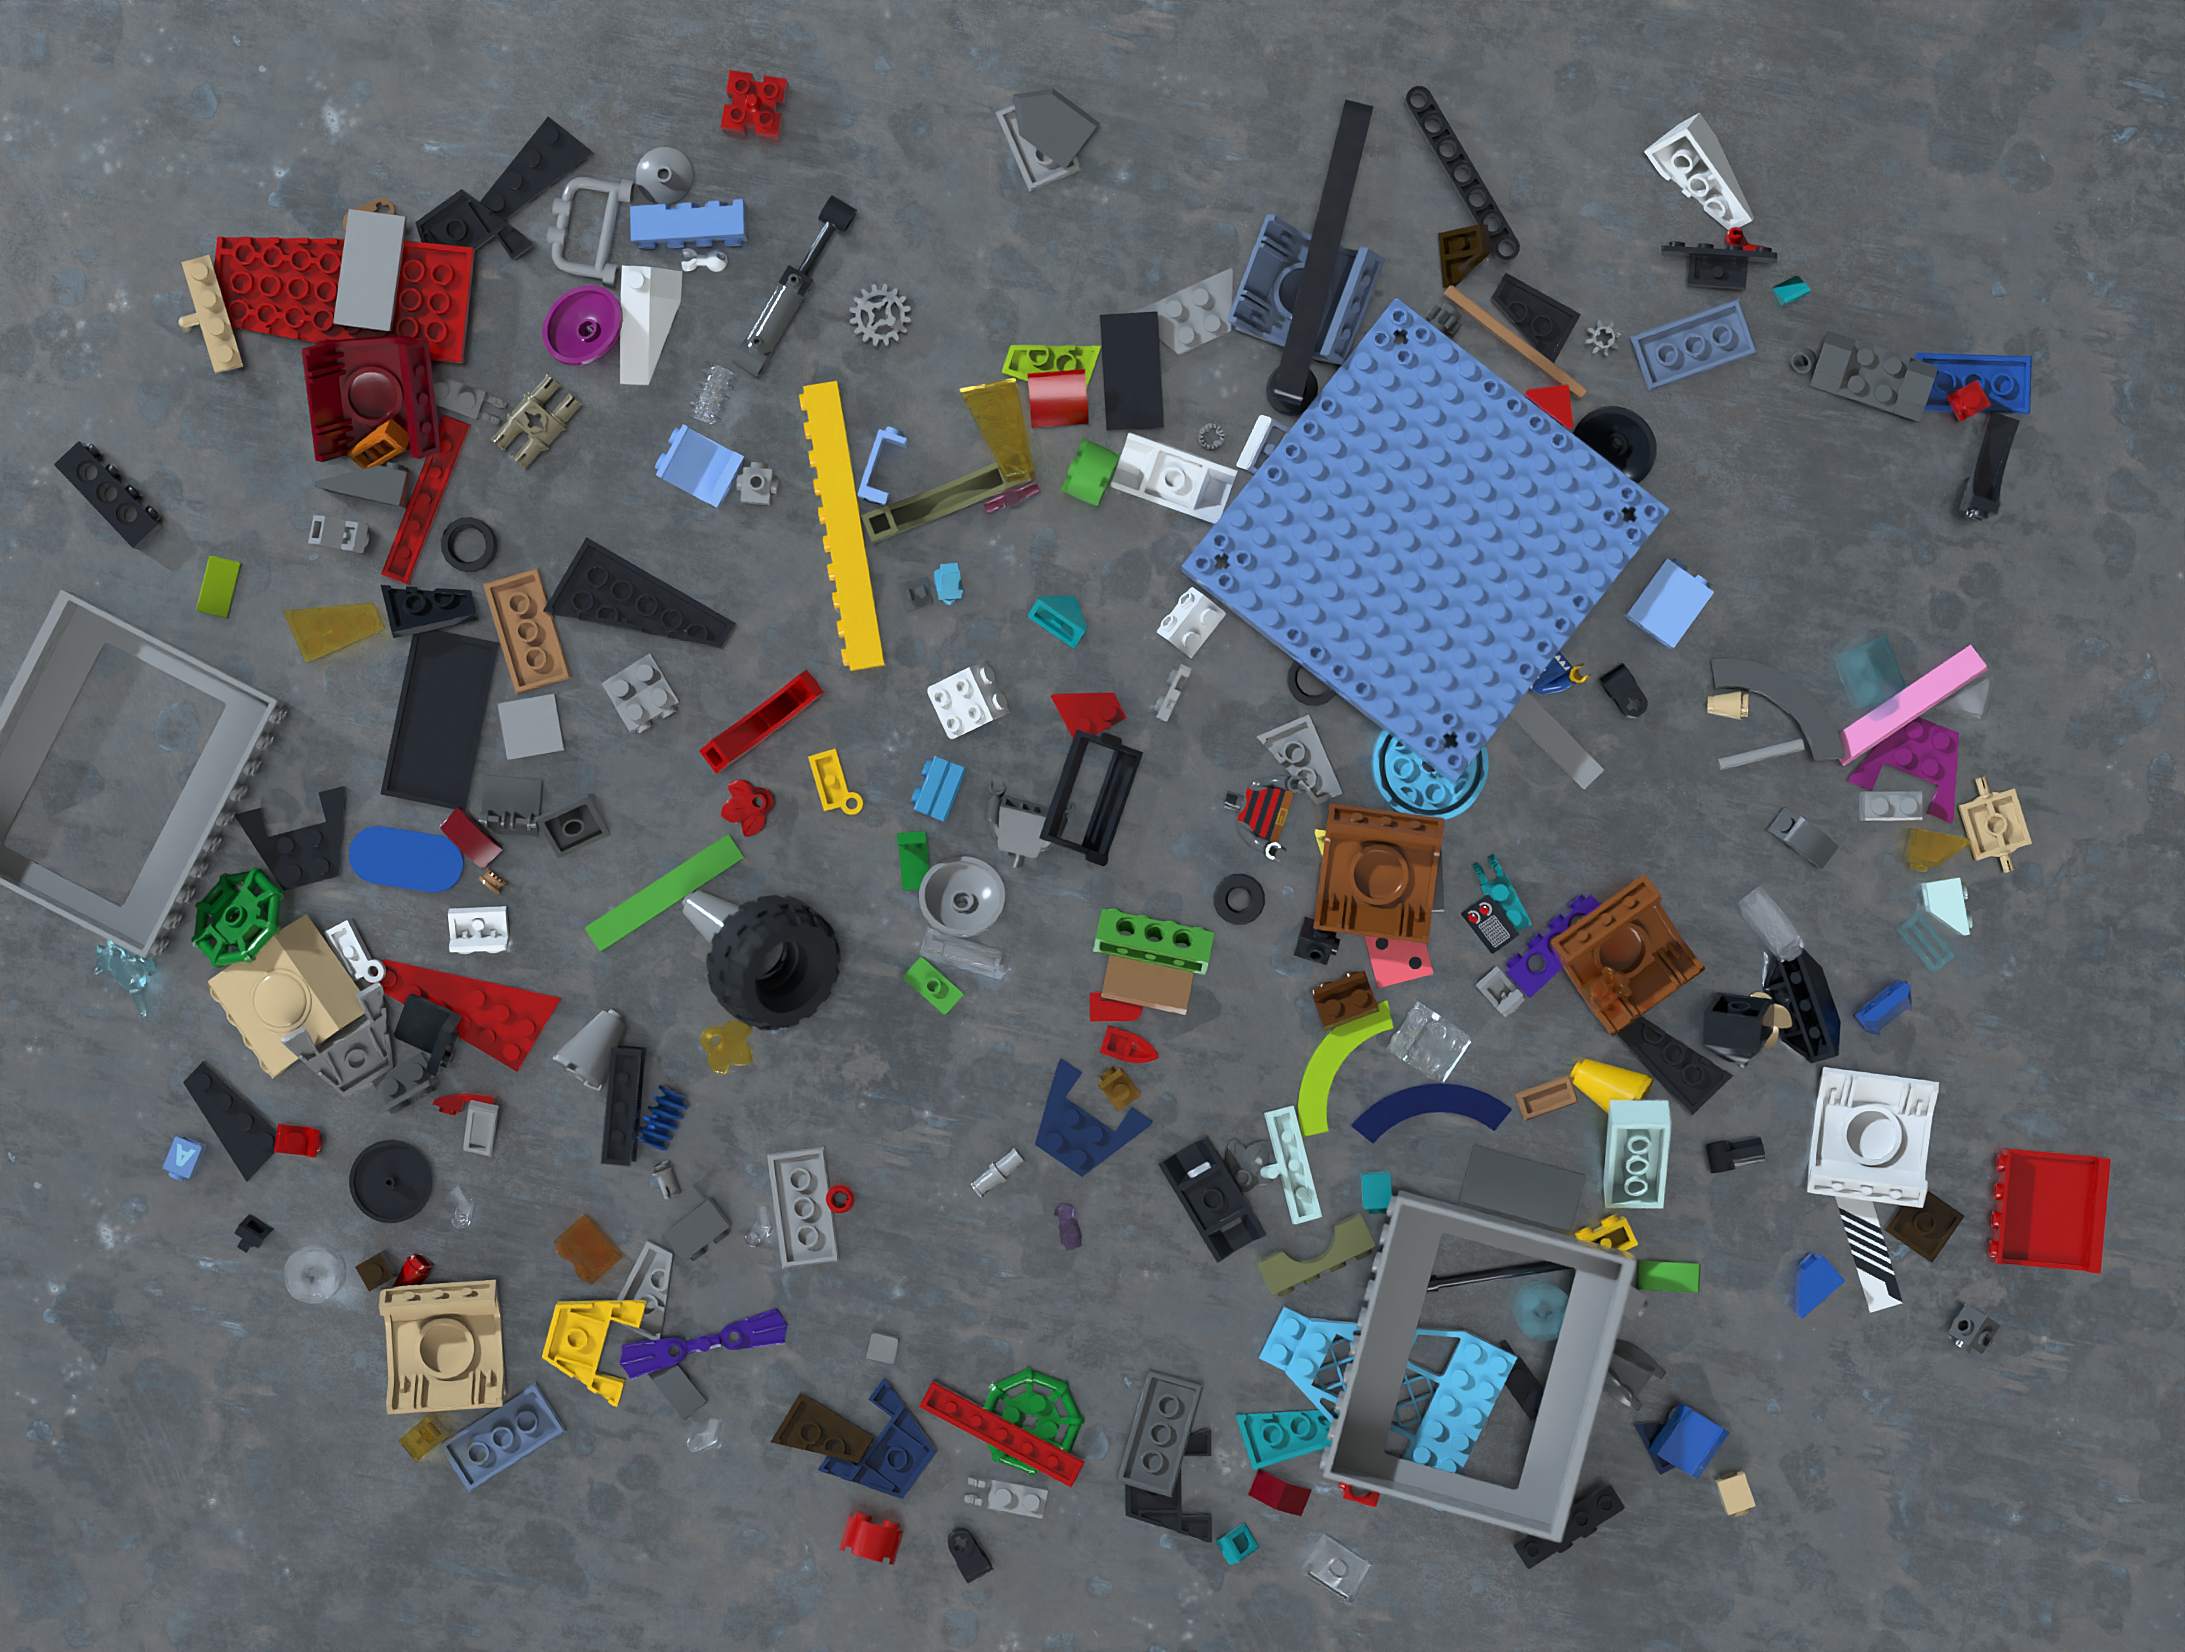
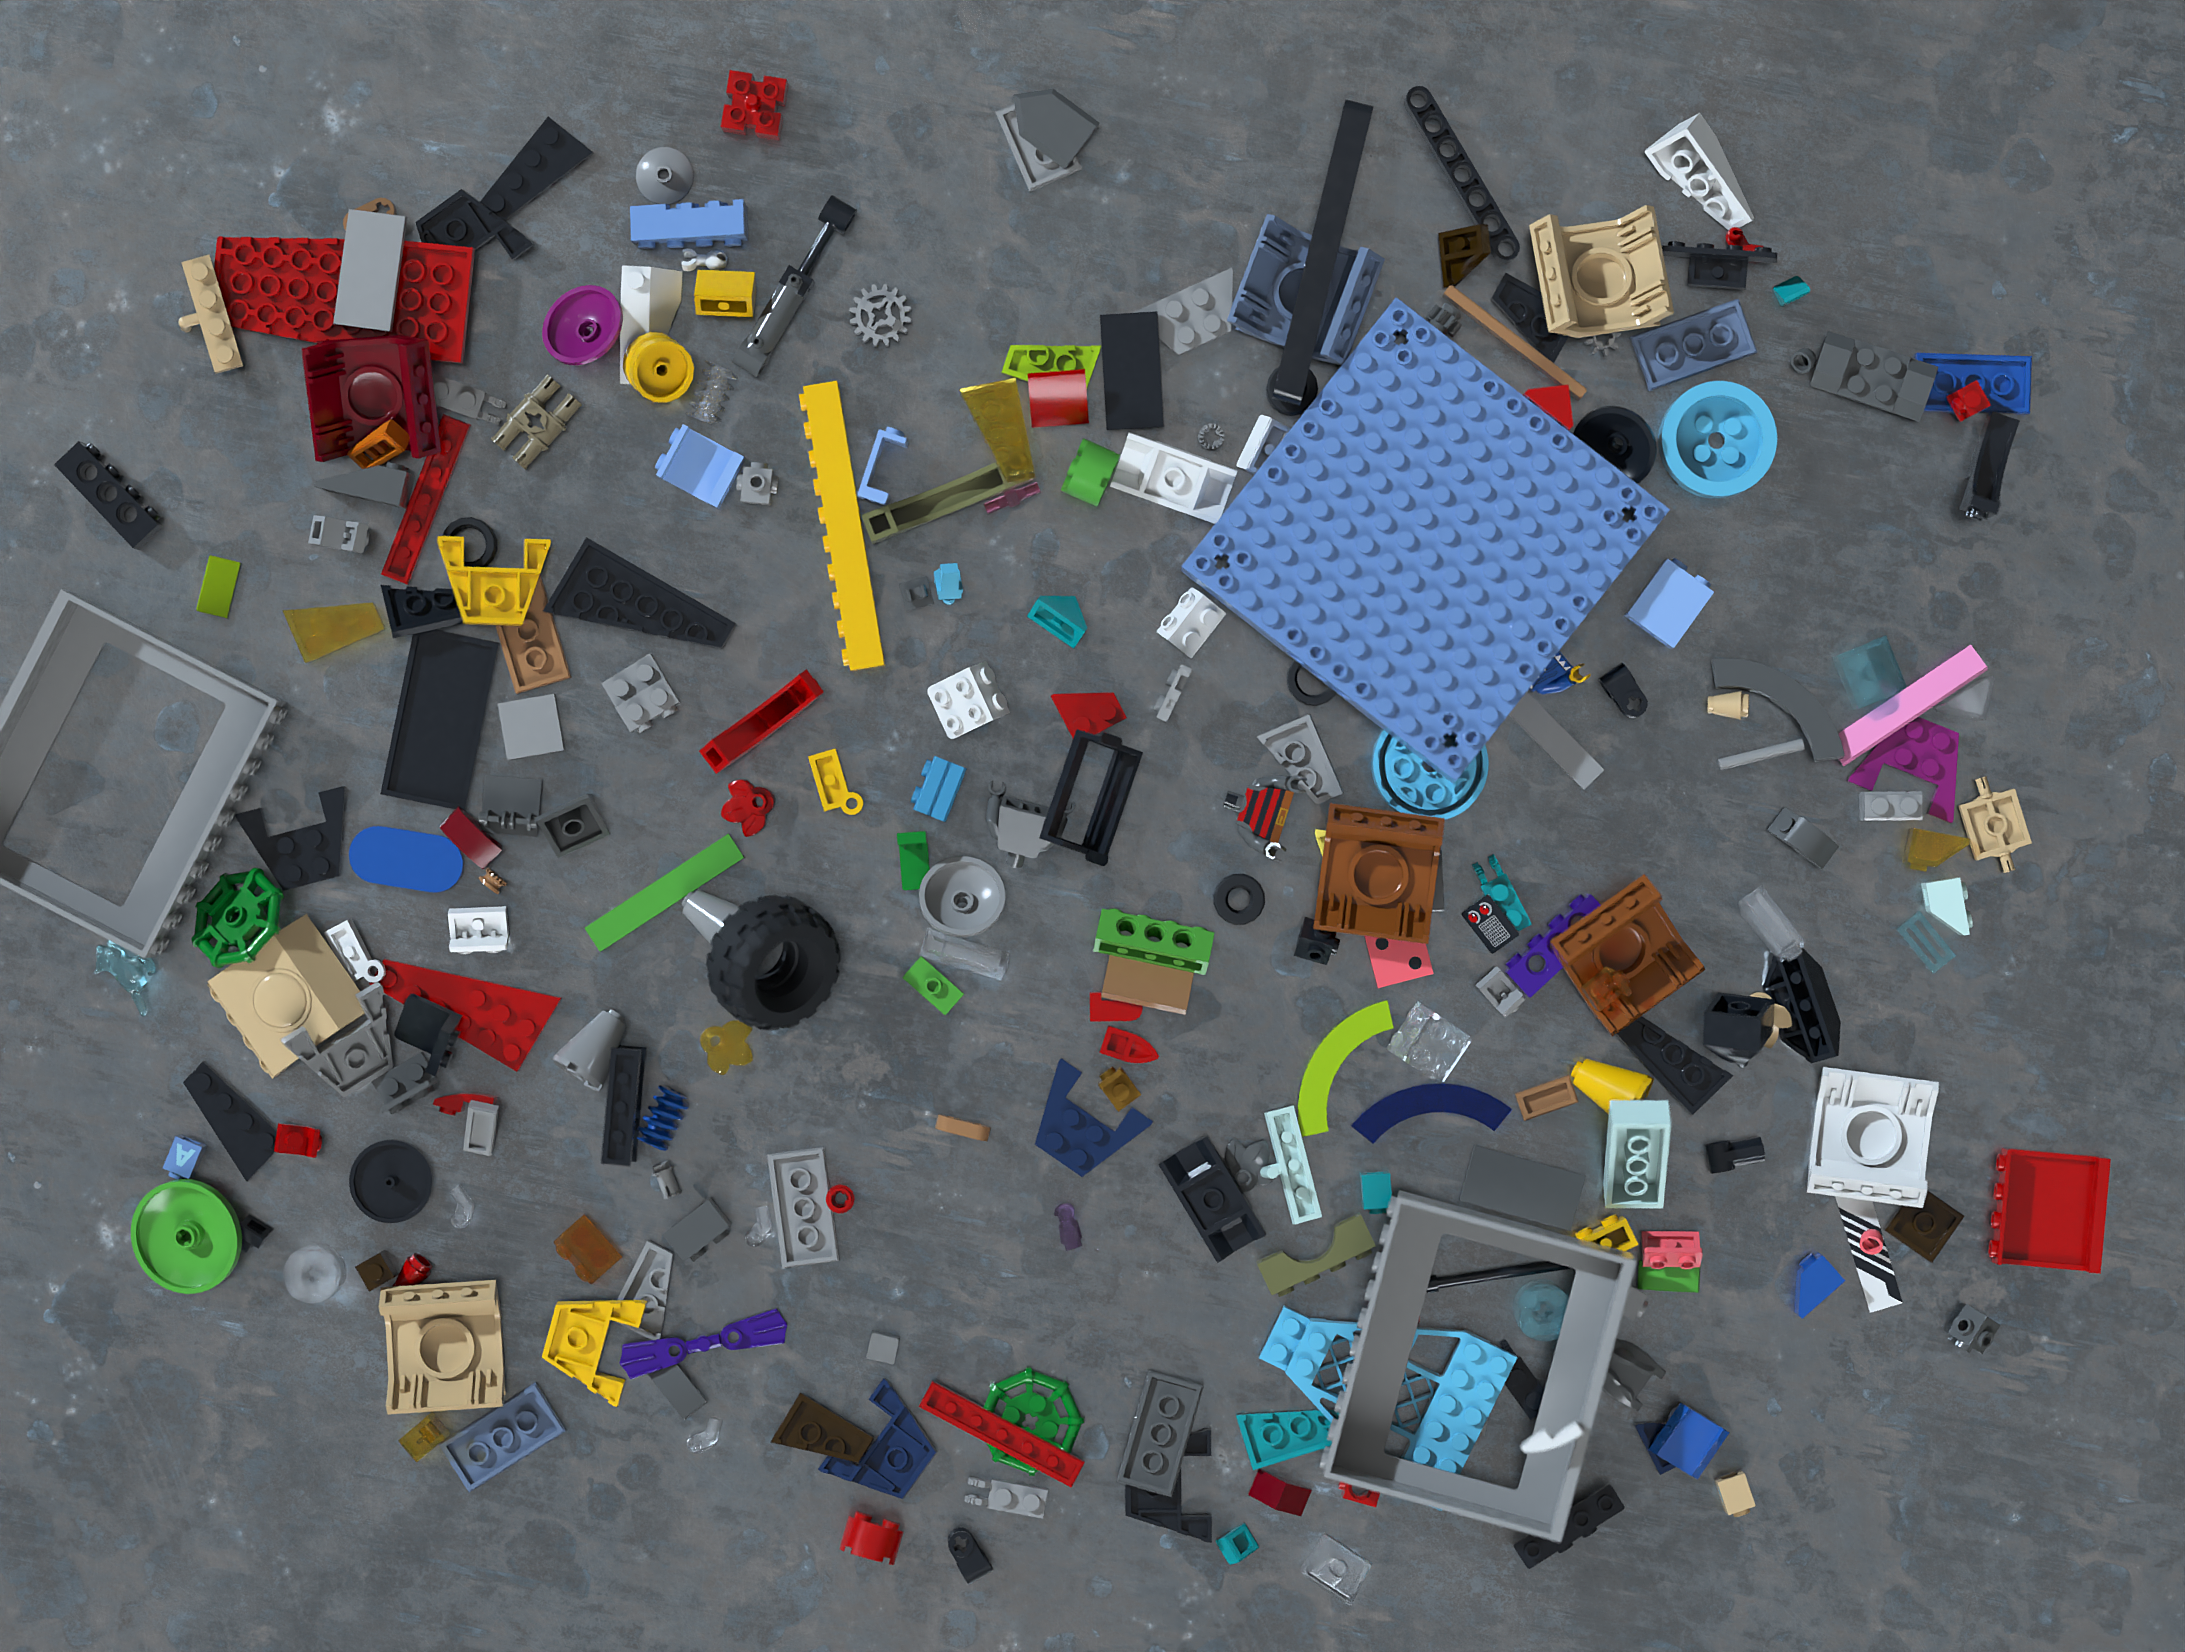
light grey bar [547,177,635,287] -> none
light grey pin [970,1147,1026,1198] -> none
reddish brown bracket [1311,971,1379,1031] -> none
blue slope [1855,980,1912,1035] -> none
none -> bright green dish [131,1179,242,1294]
none -> yellow wing [437,536,551,626]
none -> yellow wheel [623,332,694,403]
none -> yellow brick [694,270,756,317]
none -> medium nougat beam [935,1114,991,1142]
none -> white slope [1521,1419,1583,1452]
none -> tan panel [1529,205,1674,338]
none -> coral bracket [1641,1231,1703,1269]
none -> medium azure brick [1658,381,1777,499]
none -> coral hinge [1859,1229,1883,1255]

